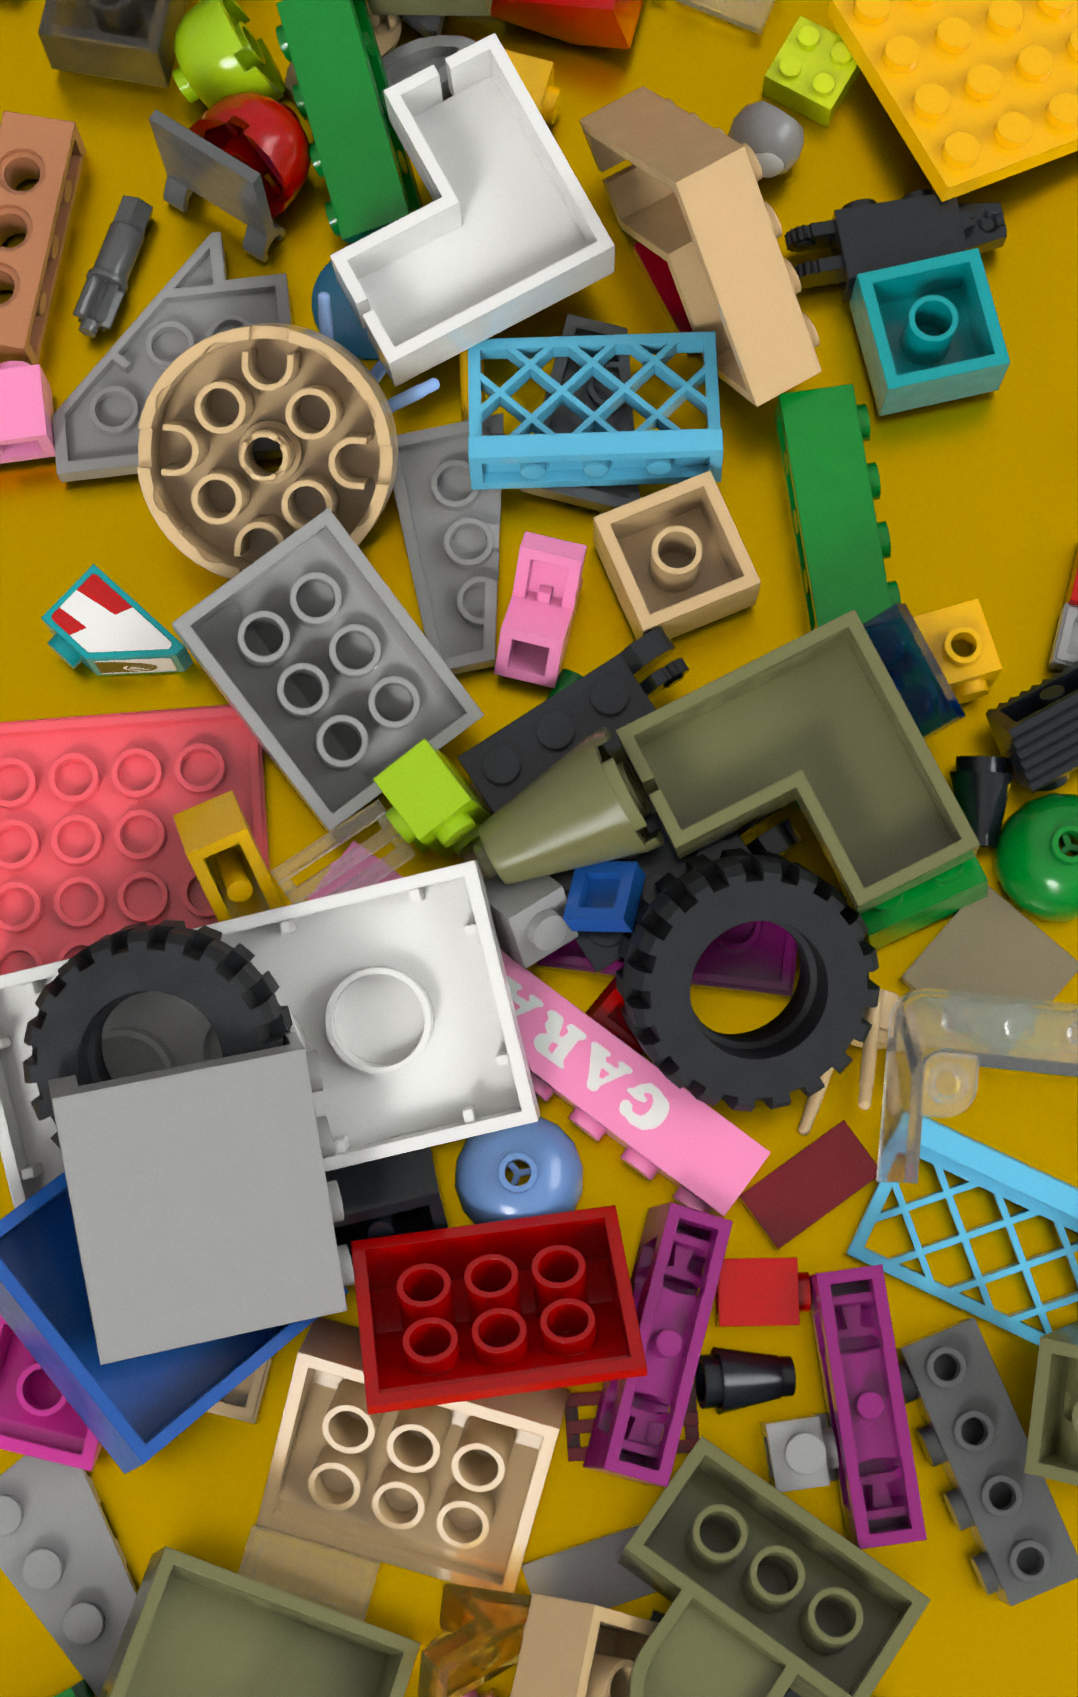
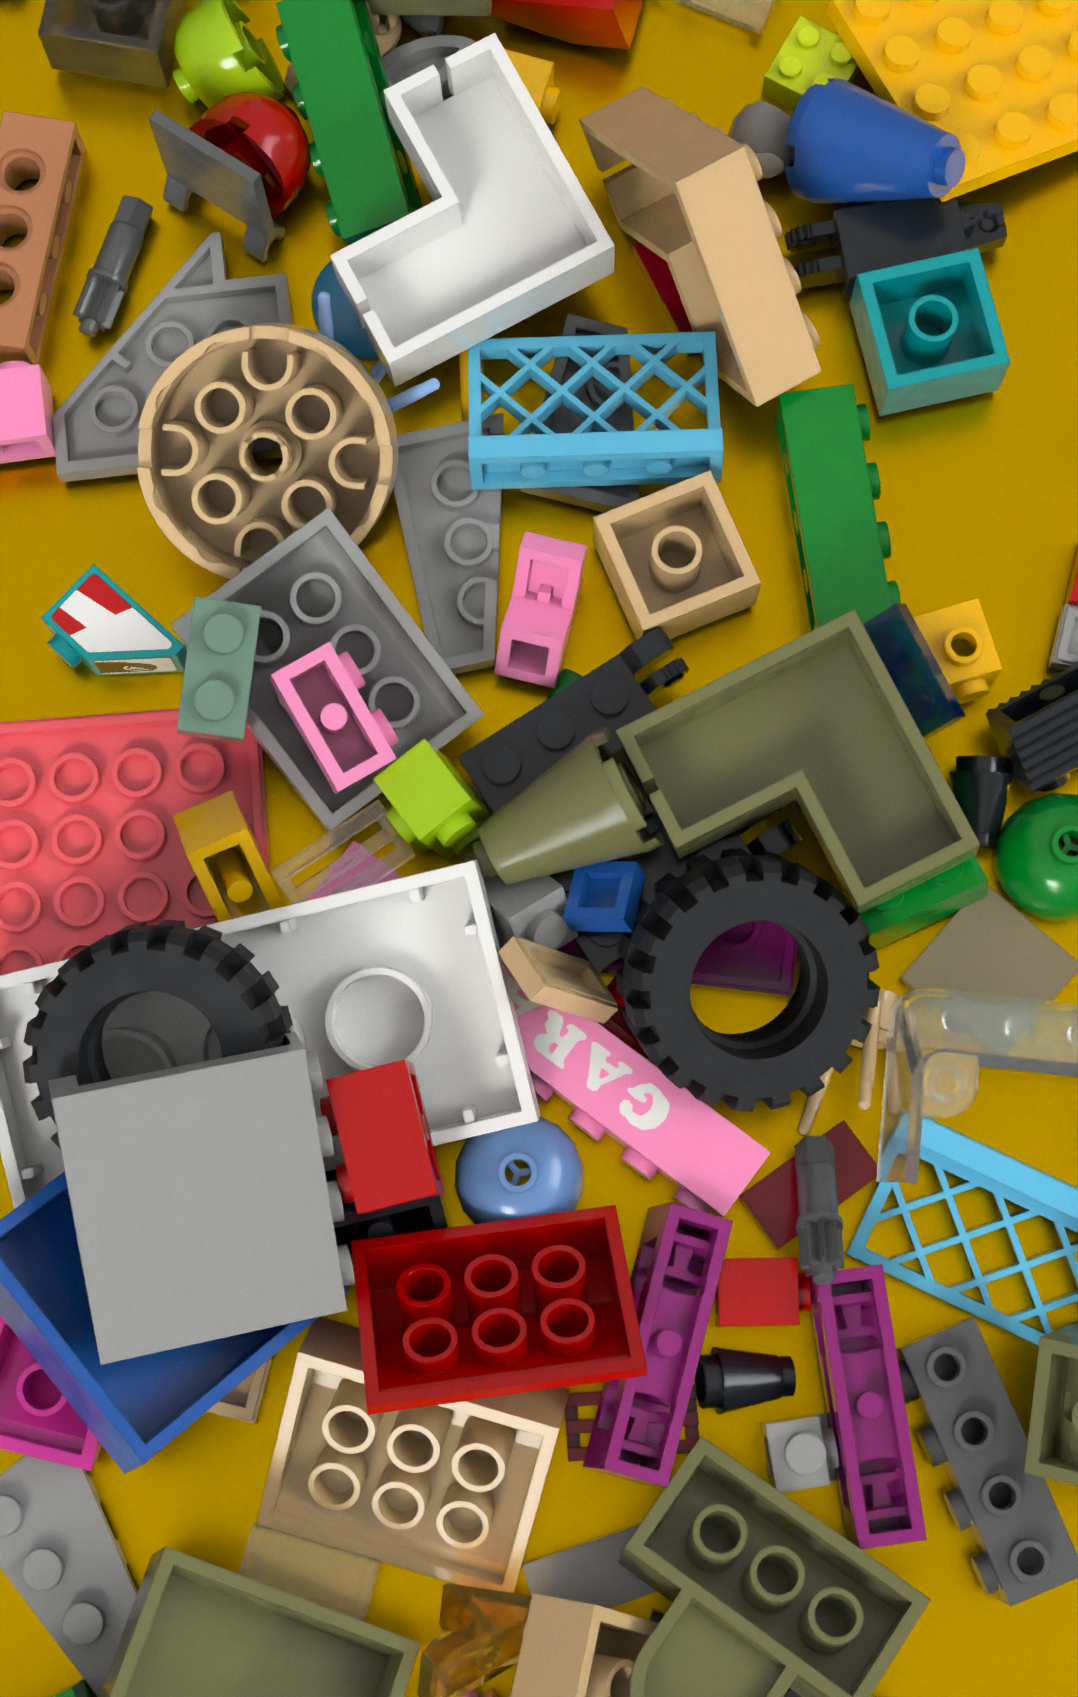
none -> sand green brick [176,596,261,743]
none -> bright pink brick [270,641,399,794]
none -> red brick [320,1059,445,1214]
none -> tan tile [498,936,619,1024]
none -> blue cone [785,78,965,204]
none -> dark grey piece [794,1136,845,1285]

